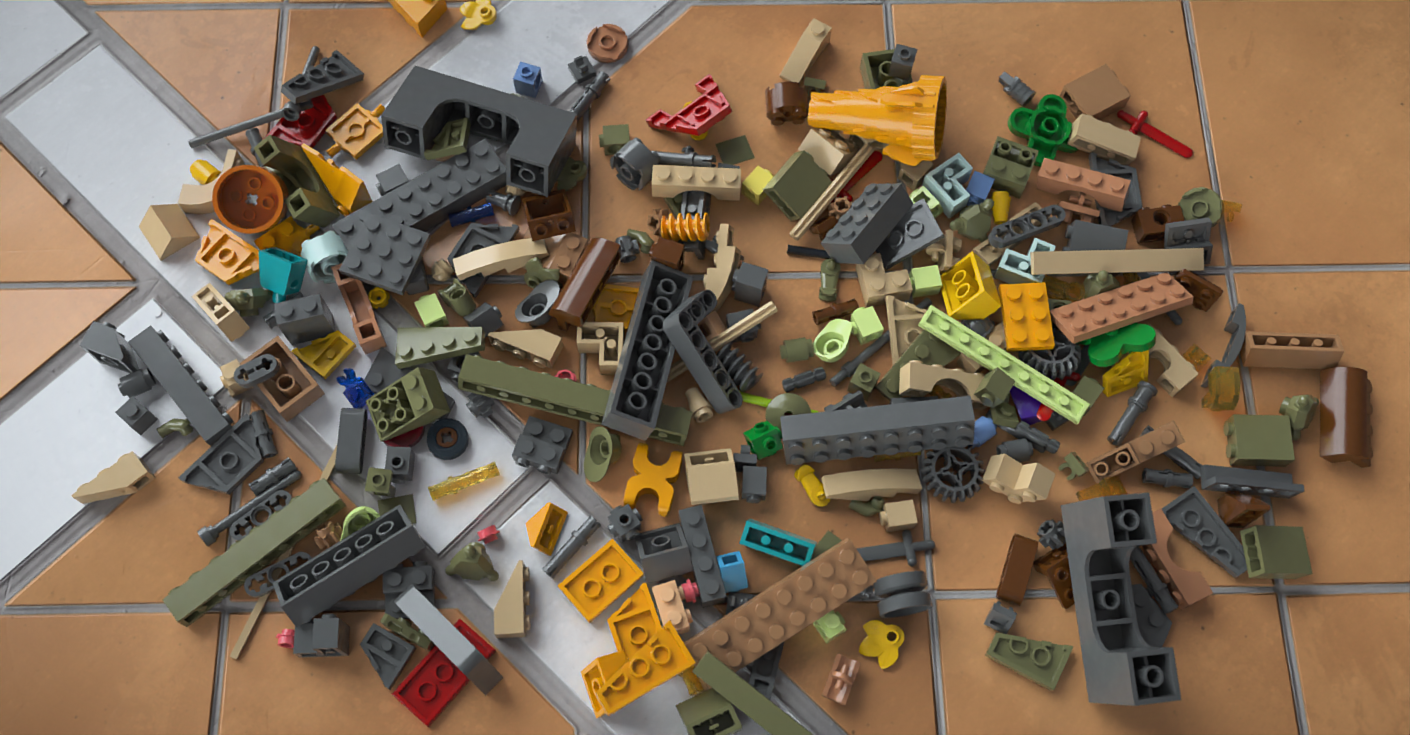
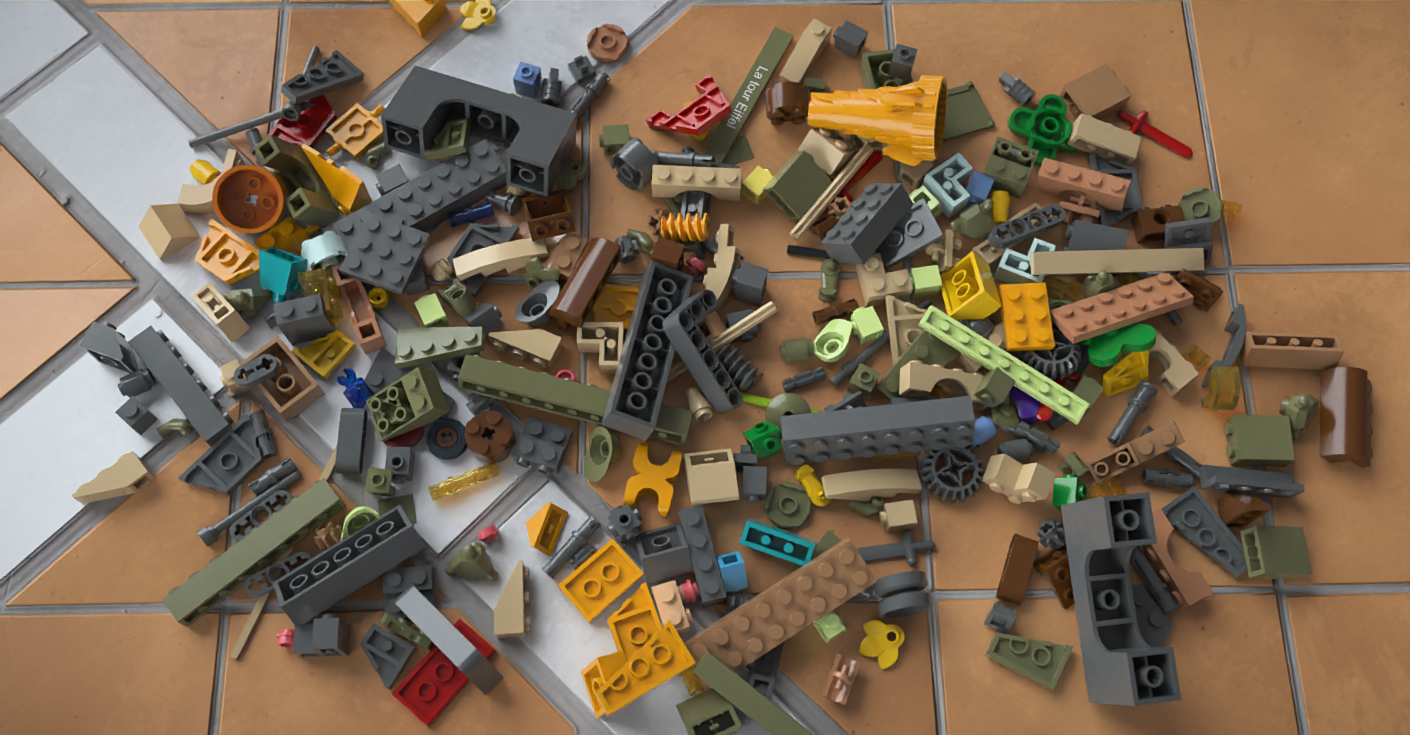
none -> clear yellow bracket [298,268,343,327]
none -> olive arm [365,142,391,168]
none -> reddish brown brick [465,411,515,464]
none -> dark grey hinge [541,68,562,108]
none -> dark grey piece [569,544,597,570]
none -> coral plate [685,256,706,275]
none -> olive tile [702,27,793,168]
none -> olive tile [764,482,812,530]
none -> dark grey brick [833,20,868,58]
none -> olive container [943,81,995,141]
none -> green brick [1052,475,1088,512]

